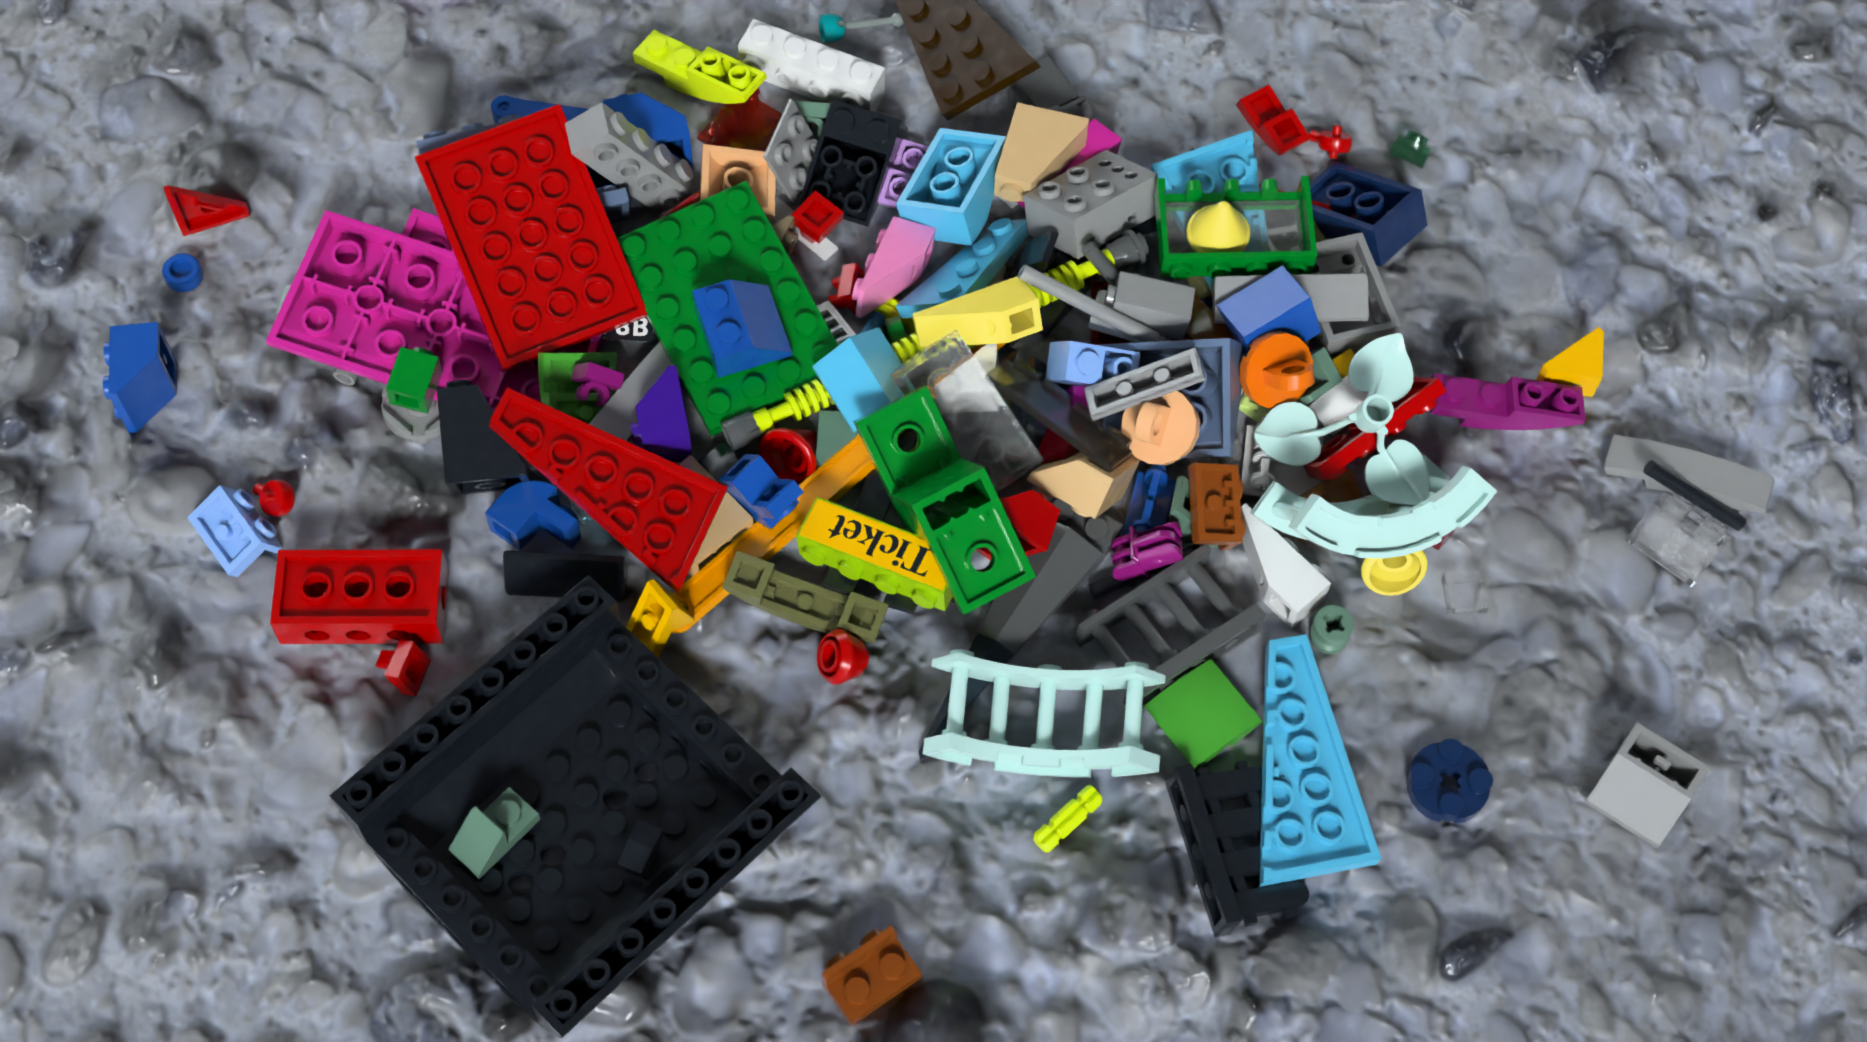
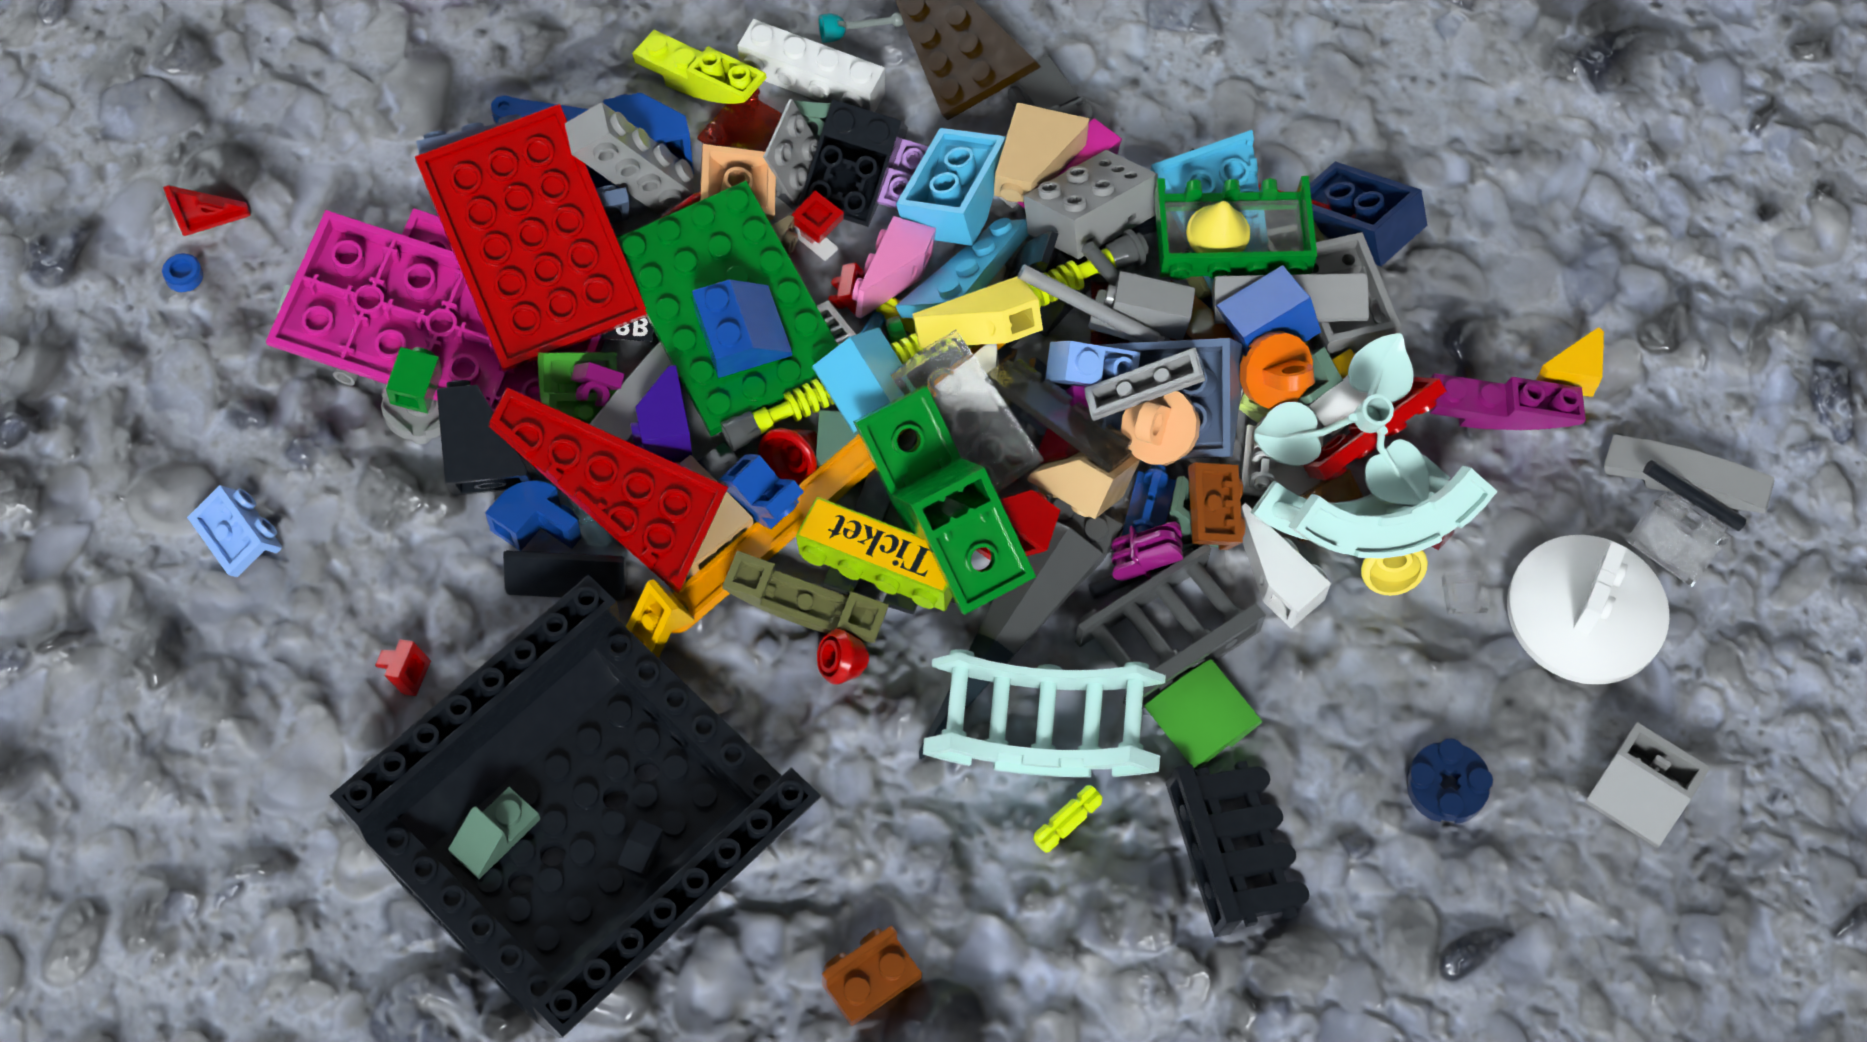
blue slope [103,322,177,433] -> none
red piece [253,479,295,517] -> none
red brick [270,549,449,644] -> none
red slope [1236,85,1311,156] -> none
medium azure wing [1259,634,1382,887] -> none
red piece [1309,125,1353,159] -> none
sand green wheel [1309,605,1354,654] -> none
clear green plate [1390,130,1432,169] -> none
none -> white bracket [1507,535,1670,684]

